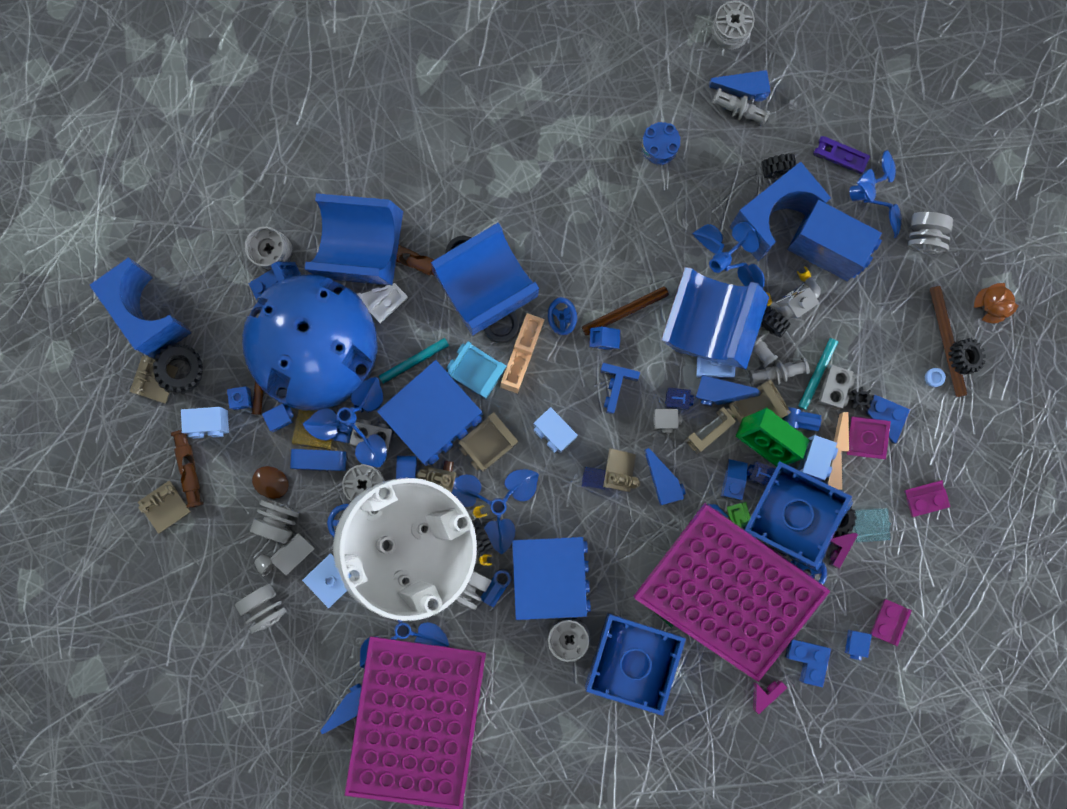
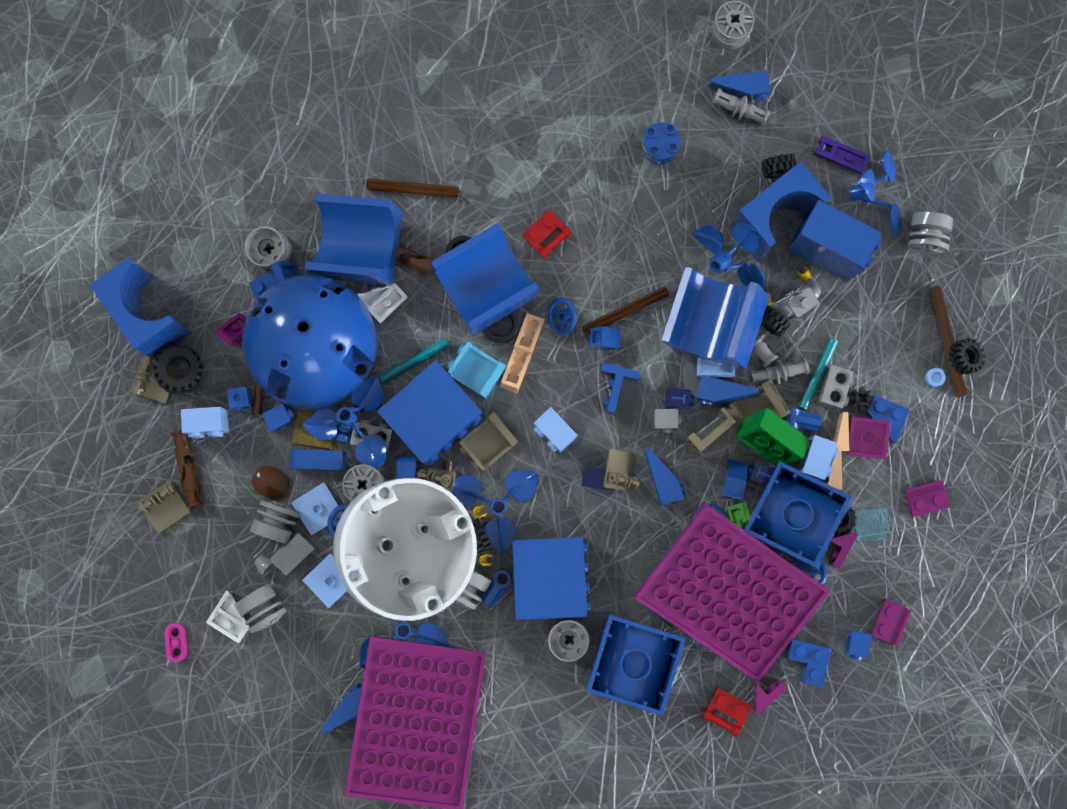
dark orange helmet [974,283,1019,323] -> none
none -> dark pink plate [165,623,187,662]
none -> white wing [206,590,250,643]
none -> magenta slope [215,313,246,347]
none -> light blue plate [291,482,343,535]
none -> reddish brown axle [366,179,459,198]
none -> red plate [522,209,572,259]
none -> red plate [701,687,752,737]

